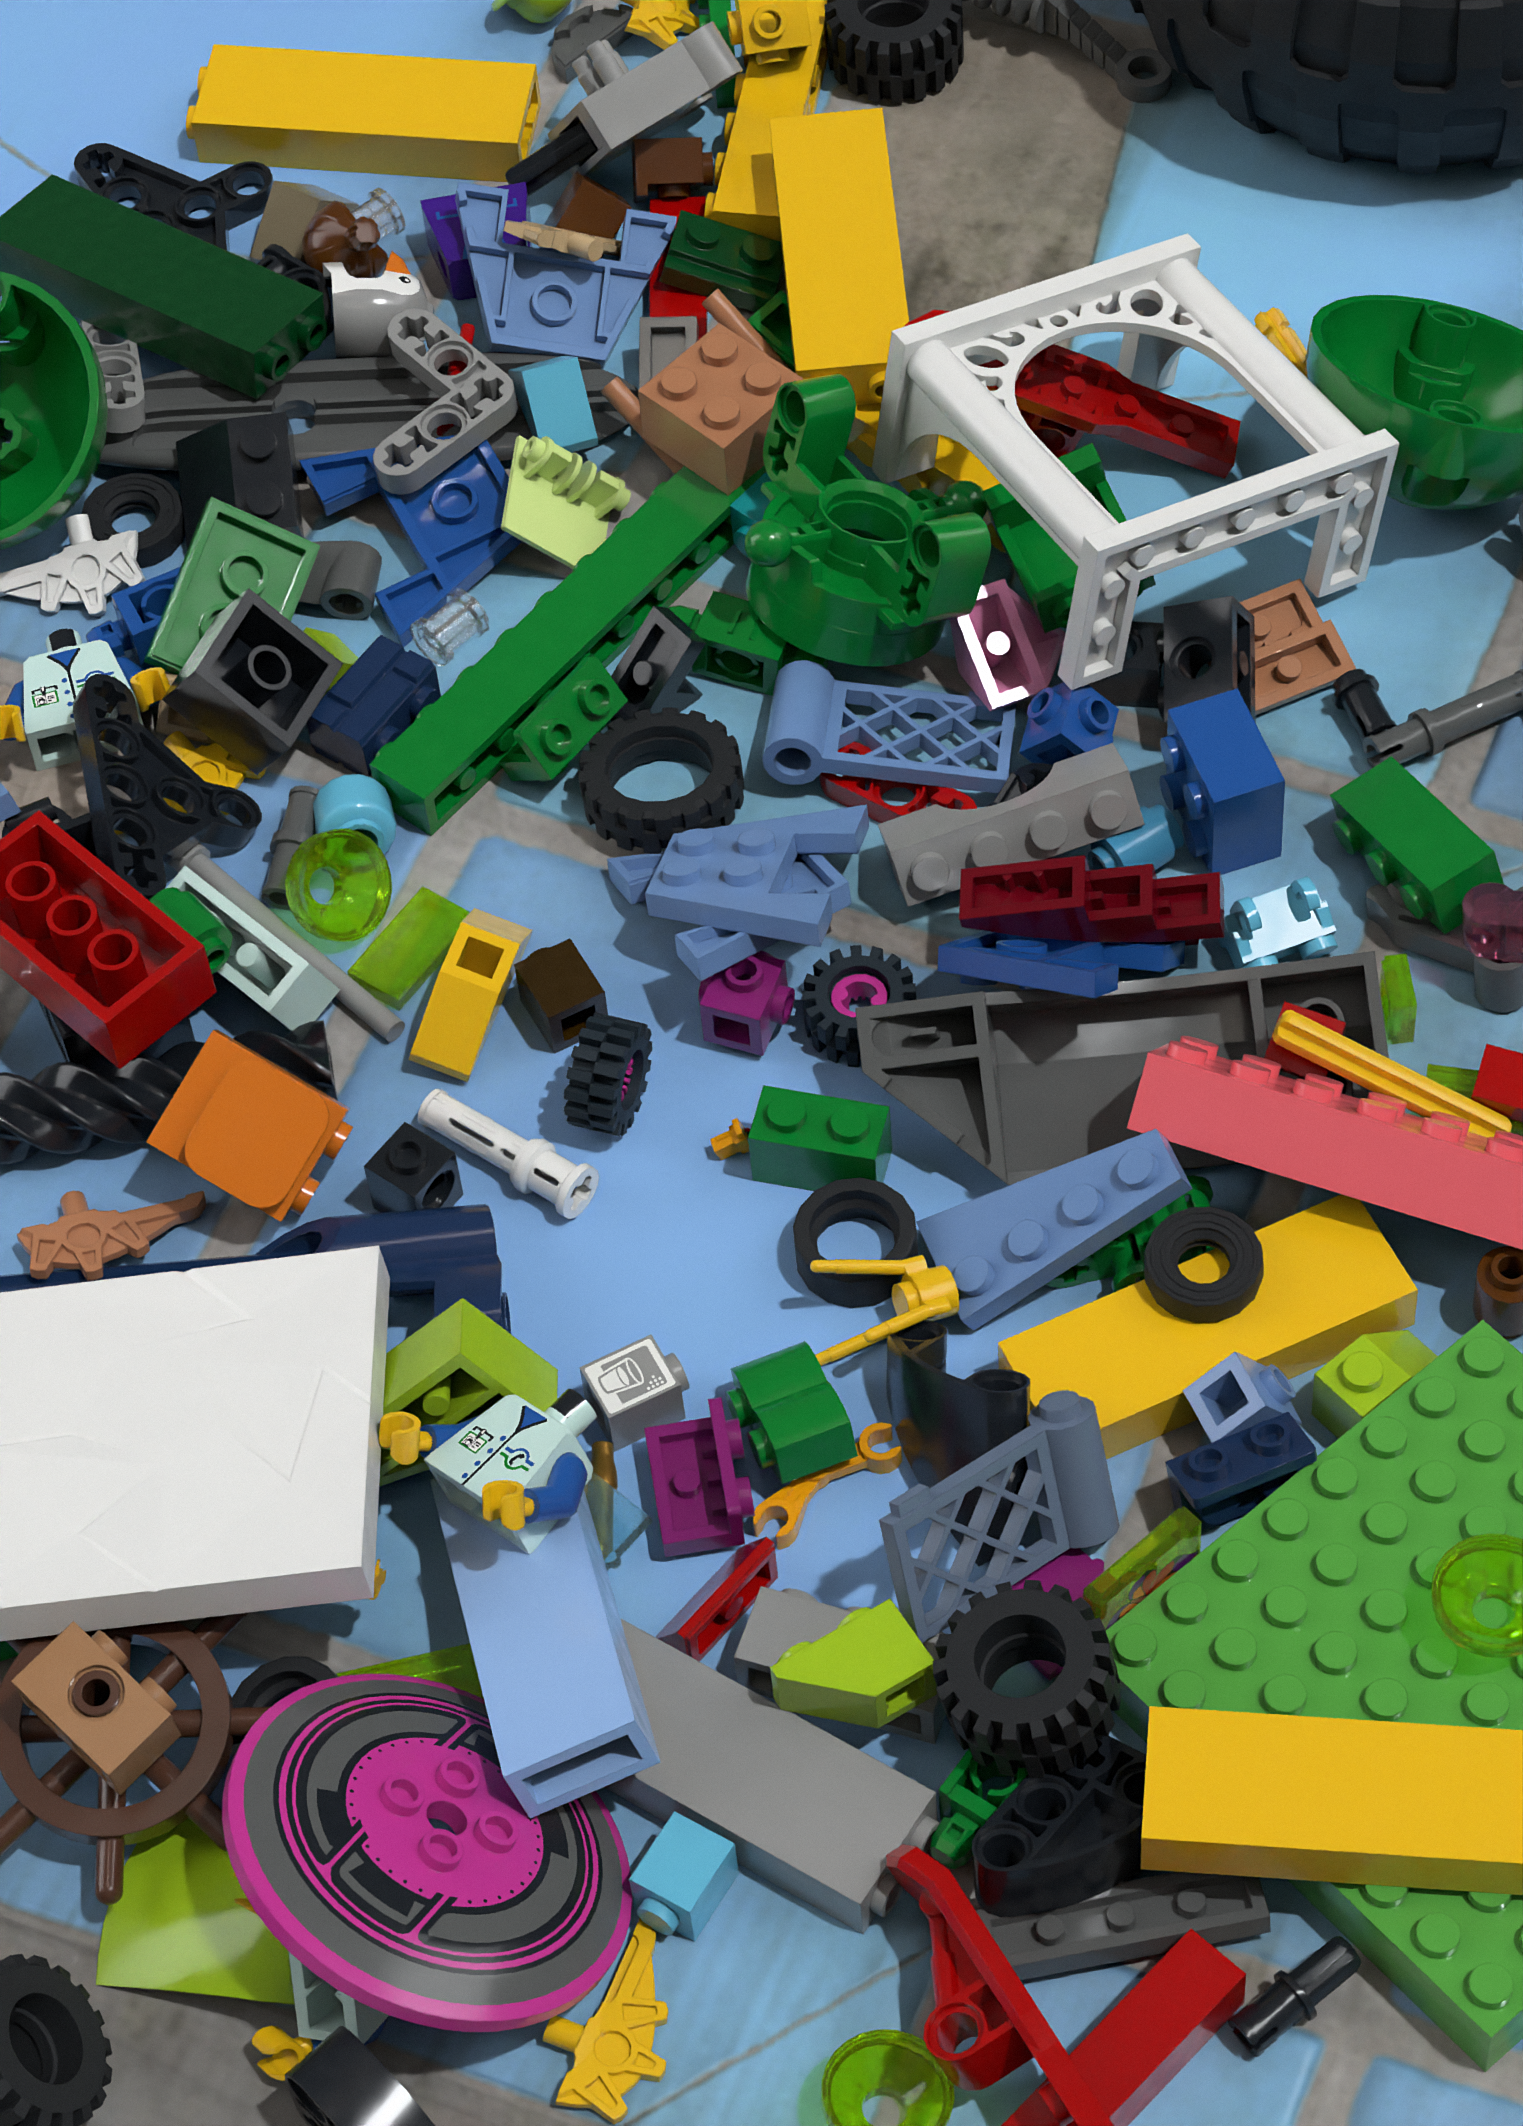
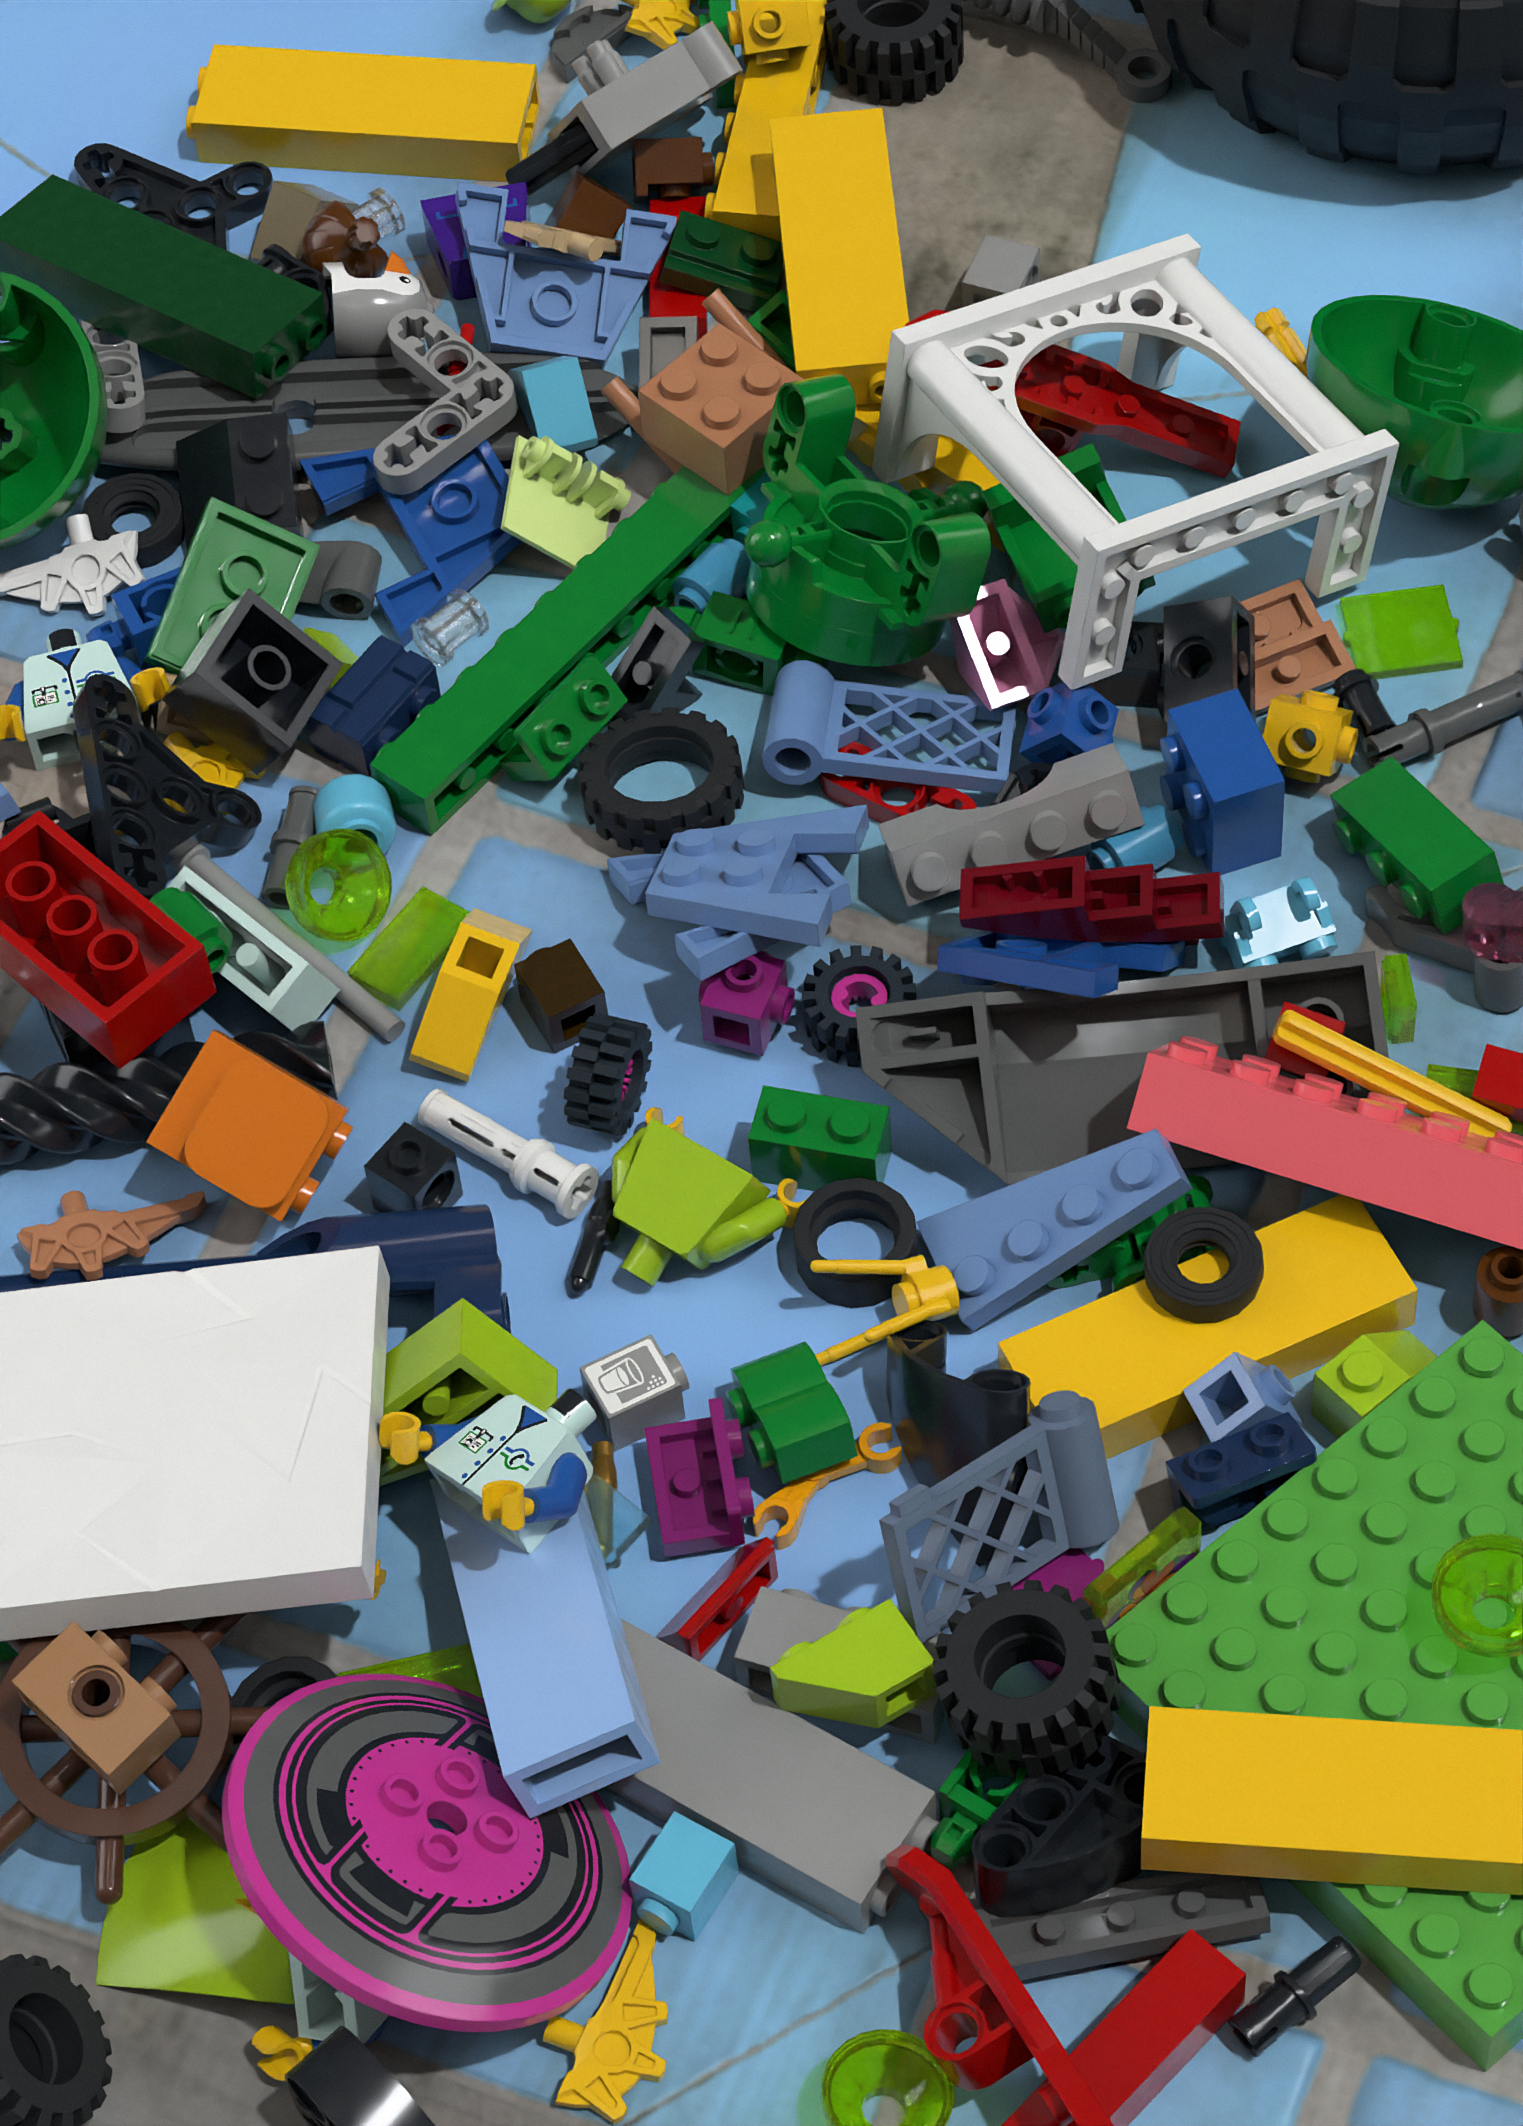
light orange piece [710,1118,750,1160] -> none
none -> black piece [567,1180,620,1295]
none -> lime torso [612,1107,809,1287]
none -> dark azure brick [672,539,751,614]
none -> light grey brick [962,234,1040,307]
none -> yellow brick [1262,690,1358,783]
none -> clear neon green piece [1339,584,1463,679]

